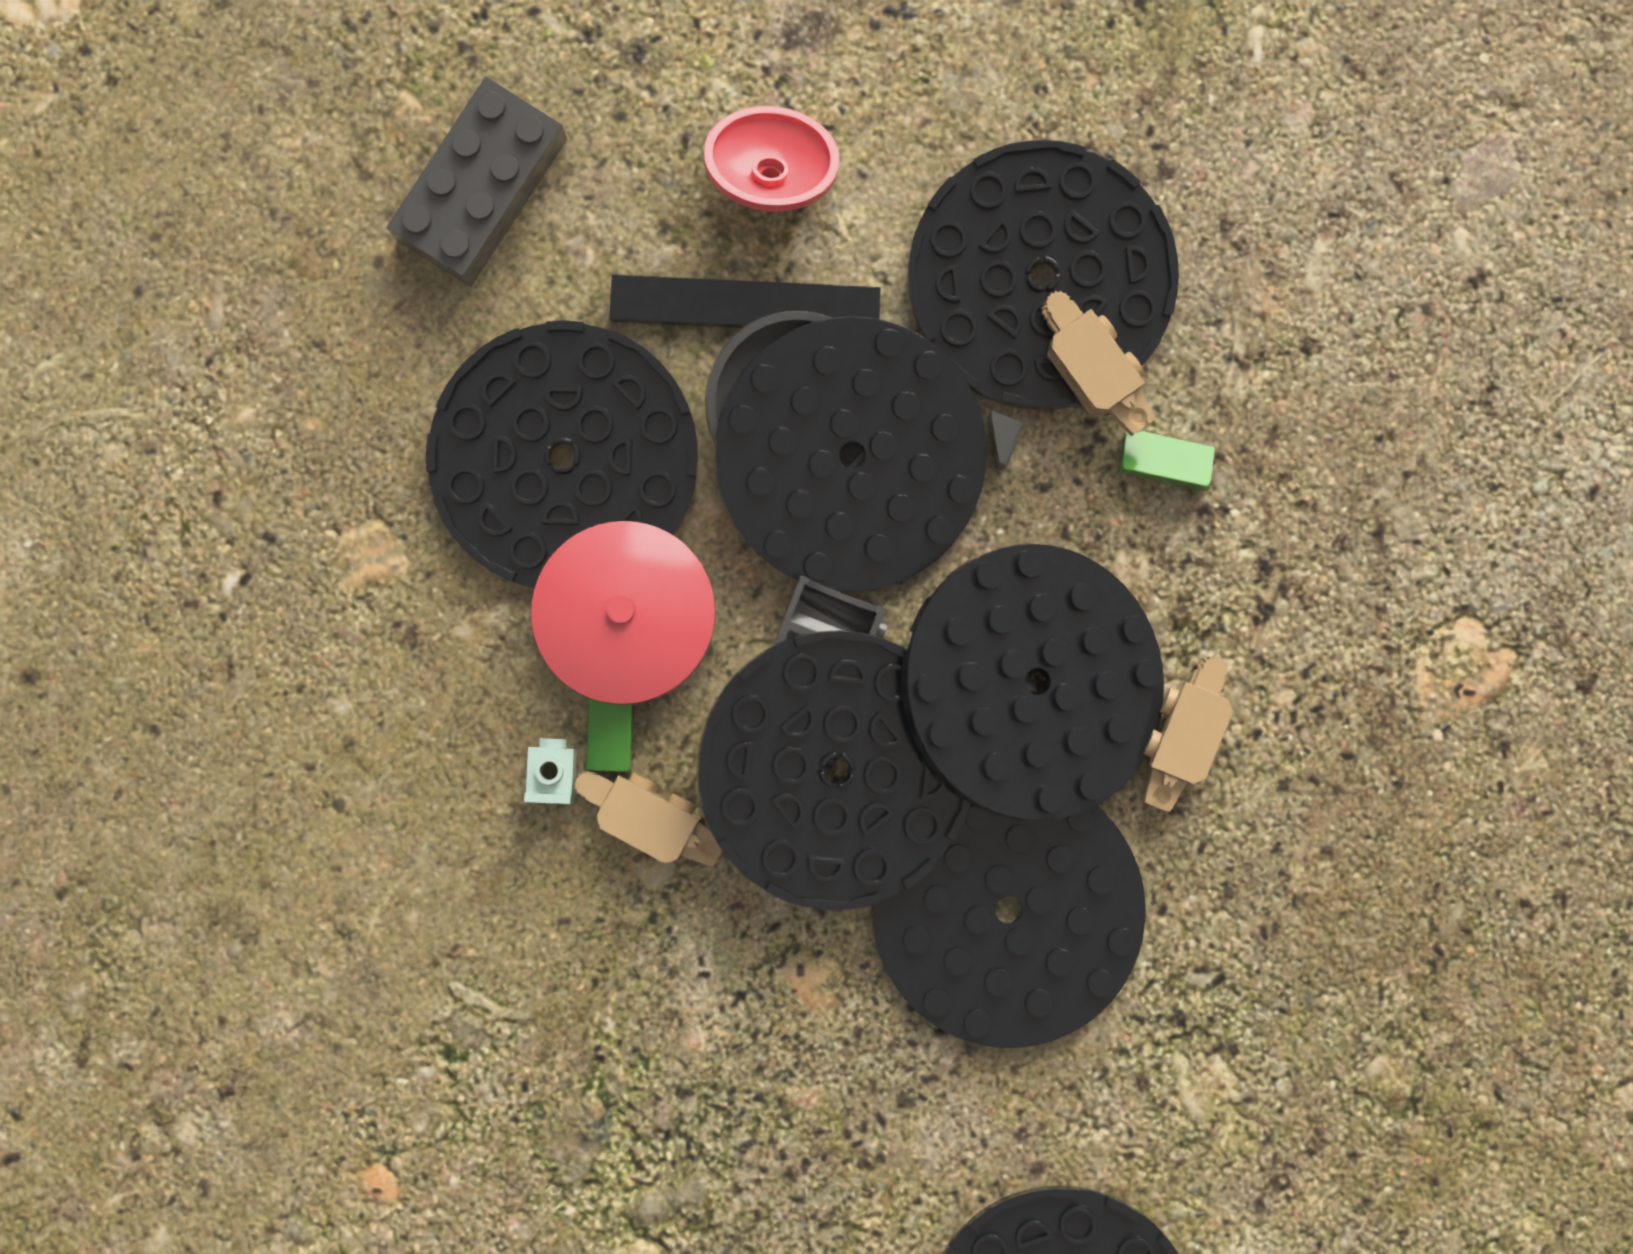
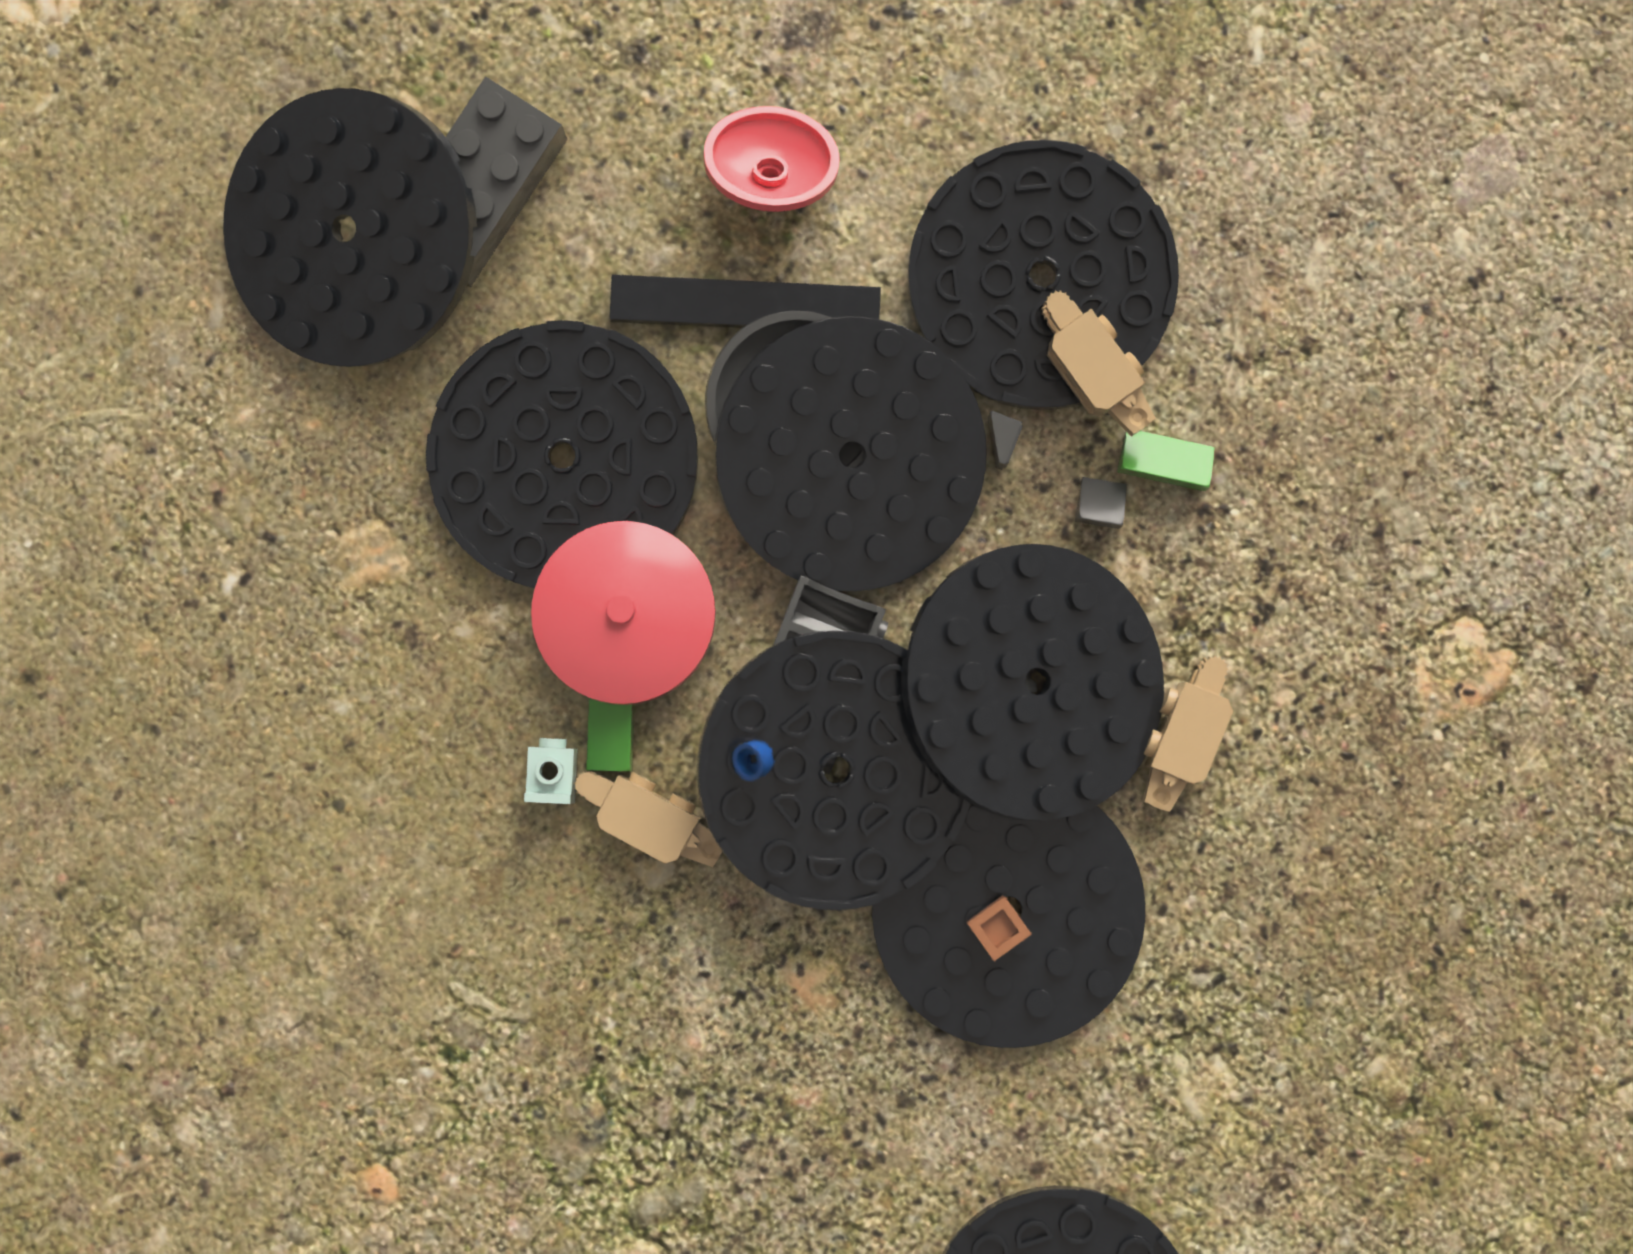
none -> black plate [223,88,477,367]
none -> blue hinge [733,740,775,781]
none -> nougat plate [966,895,1032,961]
none -> dark grey slope [1075,477,1127,529]

